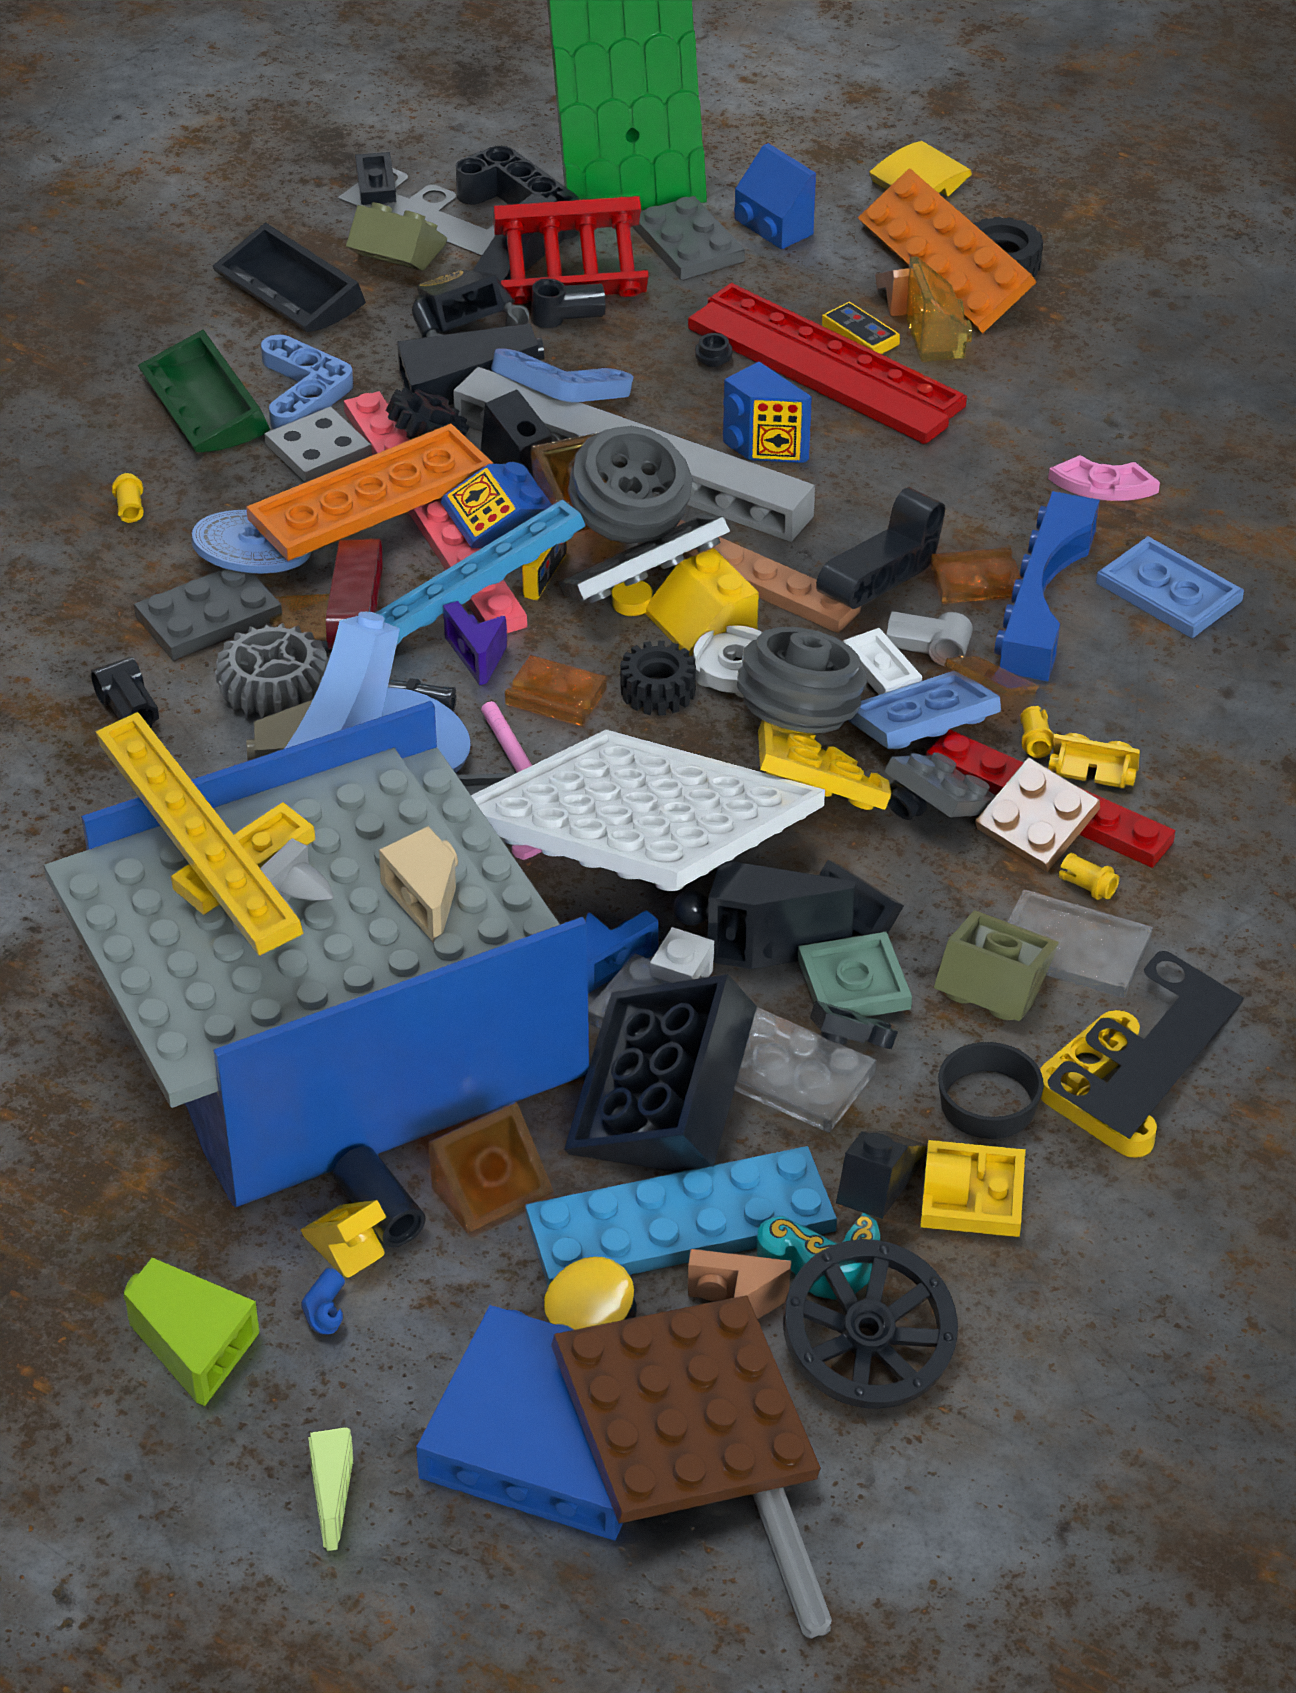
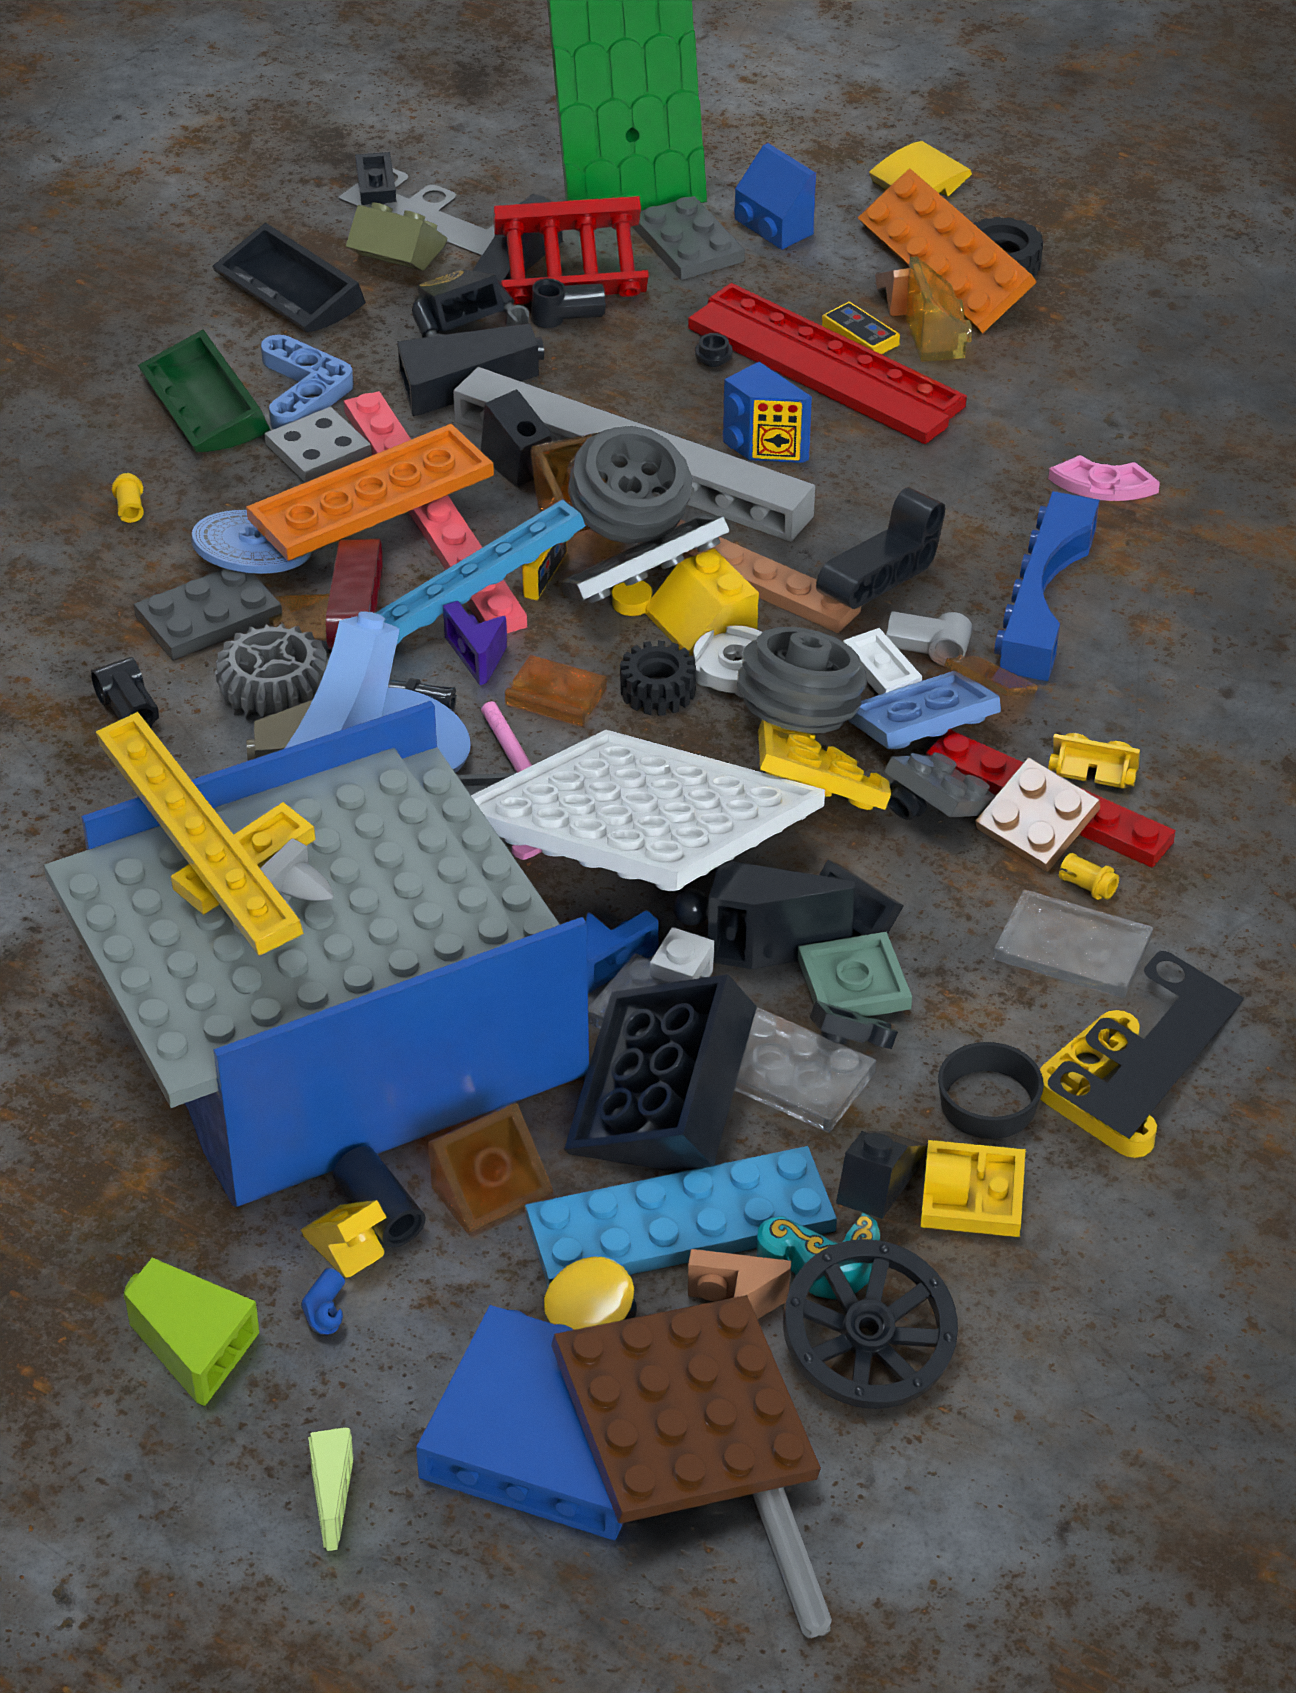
tan slope [379,826,458,943] -> none
black gear [385,387,470,440] -> none
slope [441,462,552,548] -> none
black beam [455,145,579,240] -> none
medium blue beam [491,349,634,402] -> none
clear orange plate [931,548,1021,604] -> none
olive slope [934,910,1059,1021] -> none
yellow pin [1020,706,1054,758] -> none
medium blue tile [1096,536,1244,638] -> none

